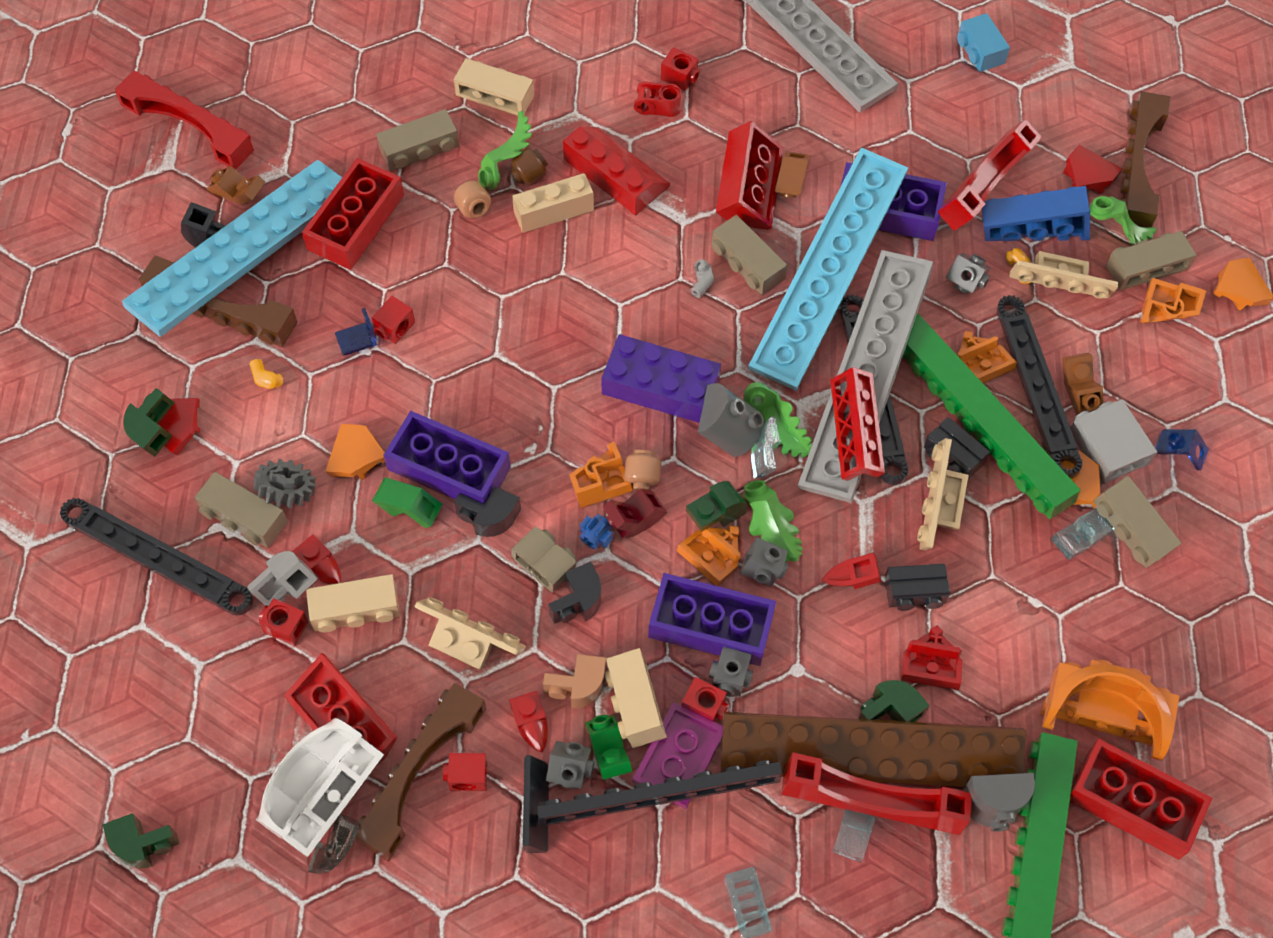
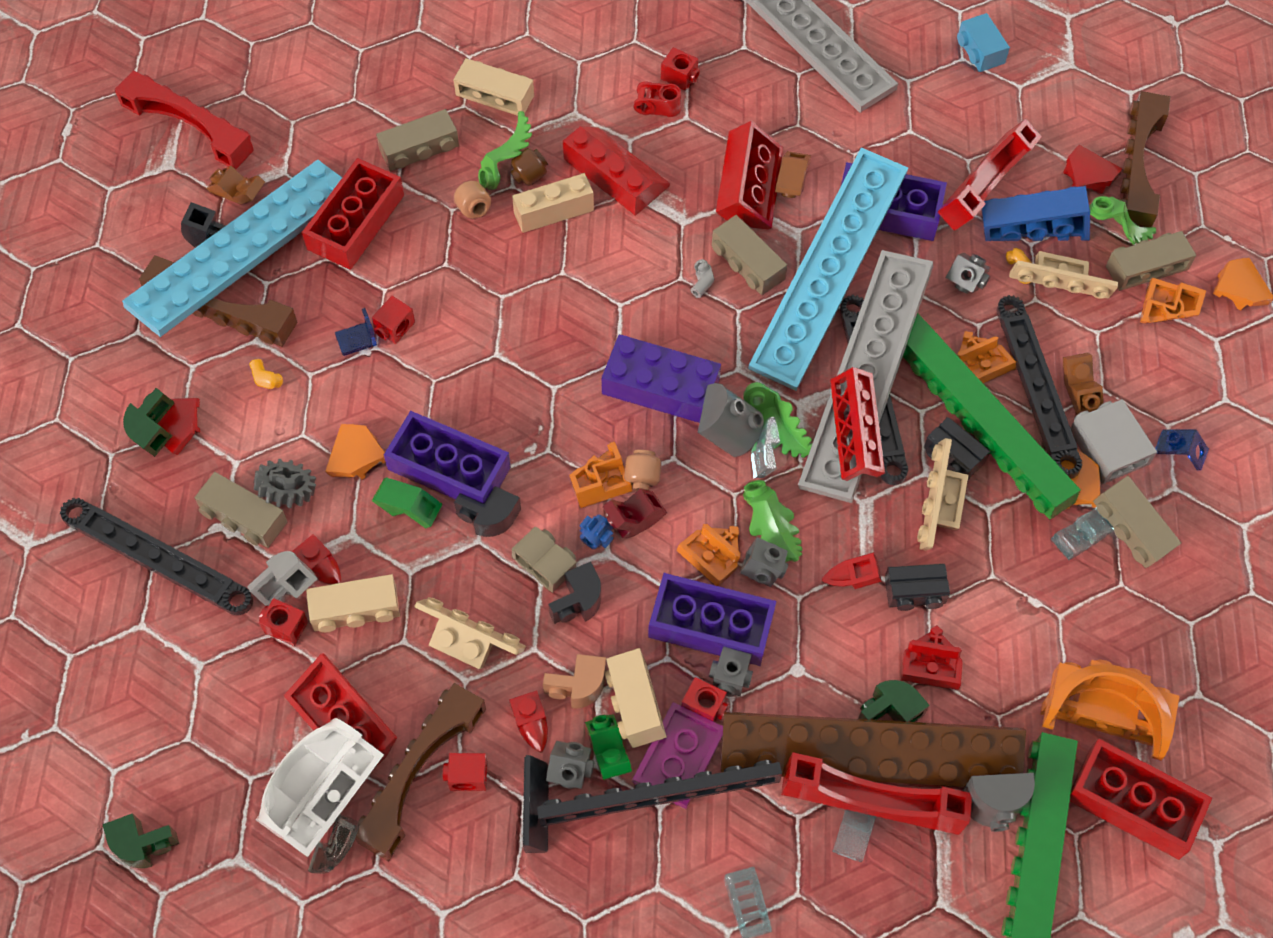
dark green brick [686,481,747,532] -> none

